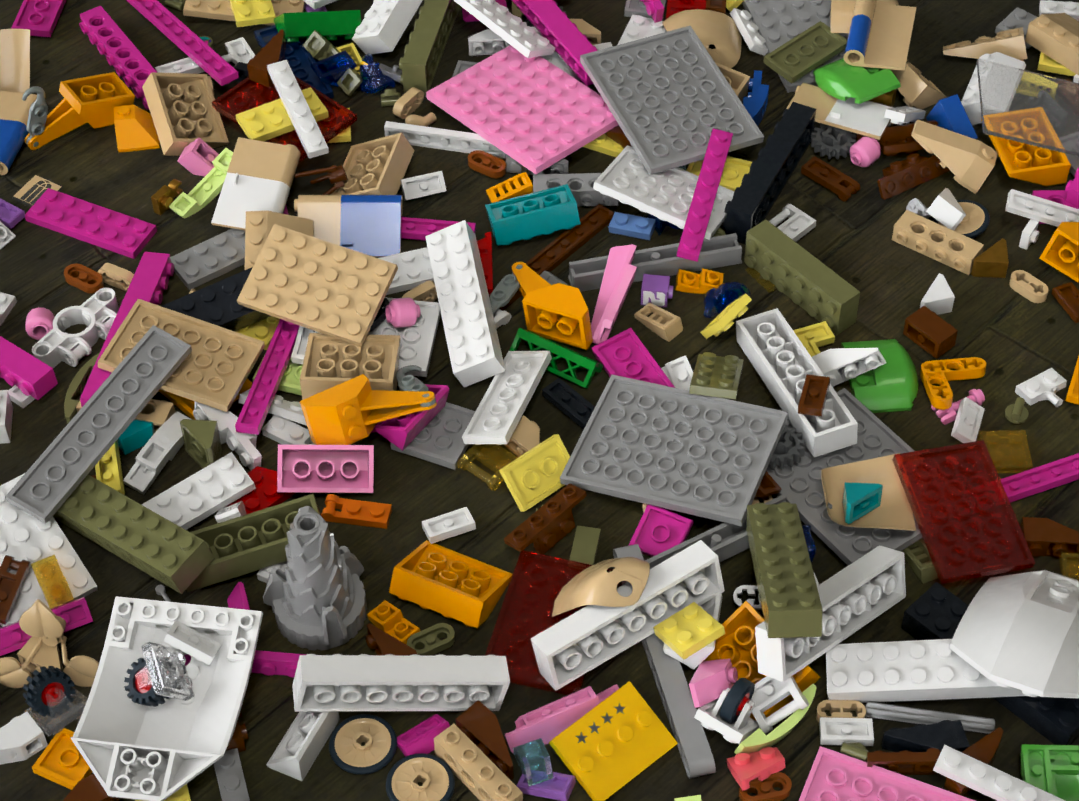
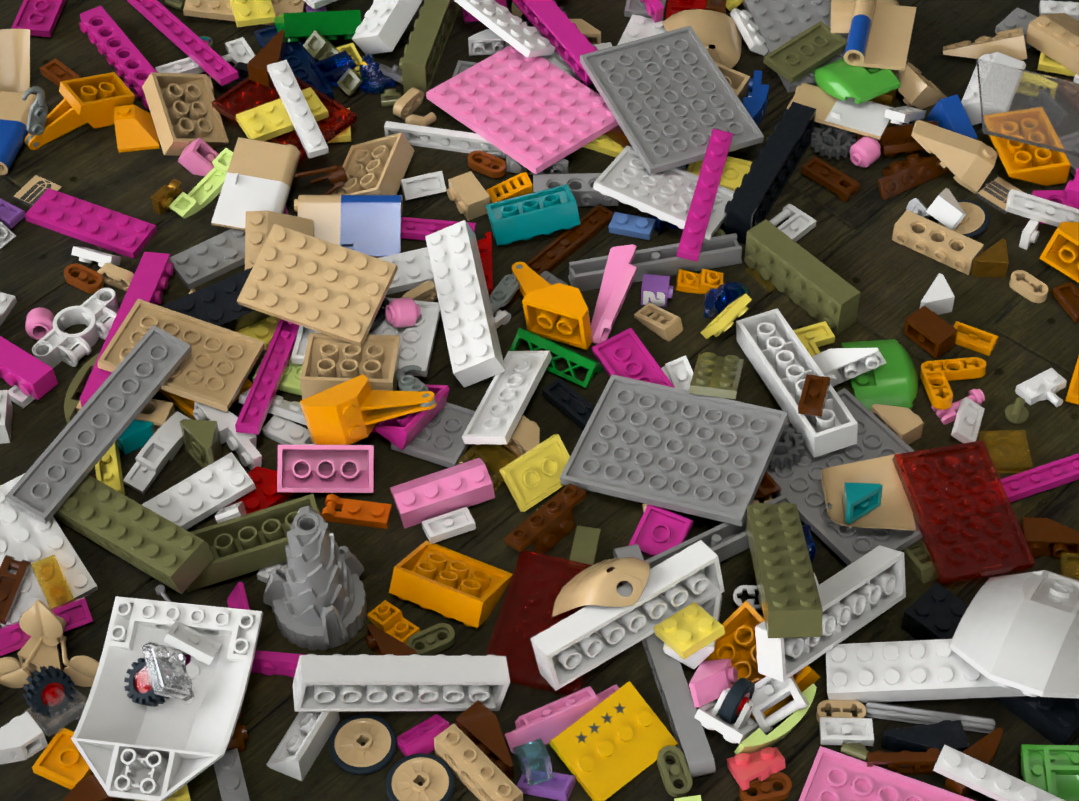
none -> dark orange plate [40,58,81,87]
none -> white plate [71,246,121,267]
none -> bright pink slope [390,457,495,529]
none -> tan brick [447,171,491,221]
none -> olive plate [657,745,693,798]
none -> tan slope [871,404,924,445]
none -> light orange tile [953,321,999,356]
none -> piece [976,176,1025,214]

